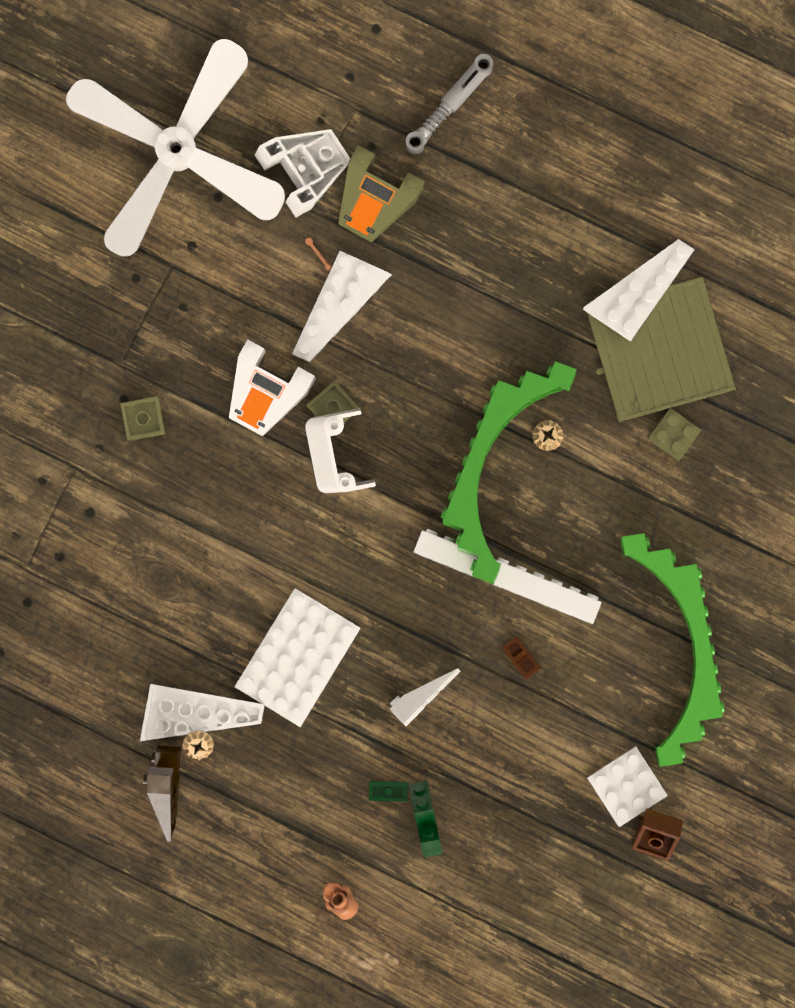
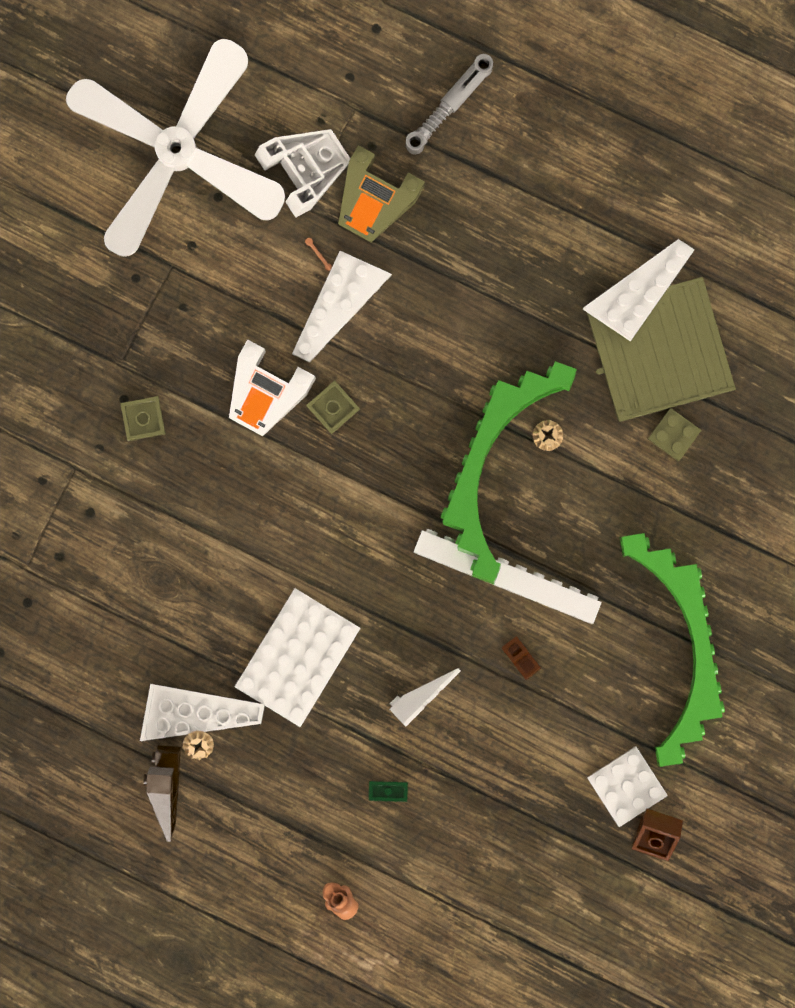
white windscreen [305,408,376,493] -> none
dark green arch [409,781,442,858] -> none

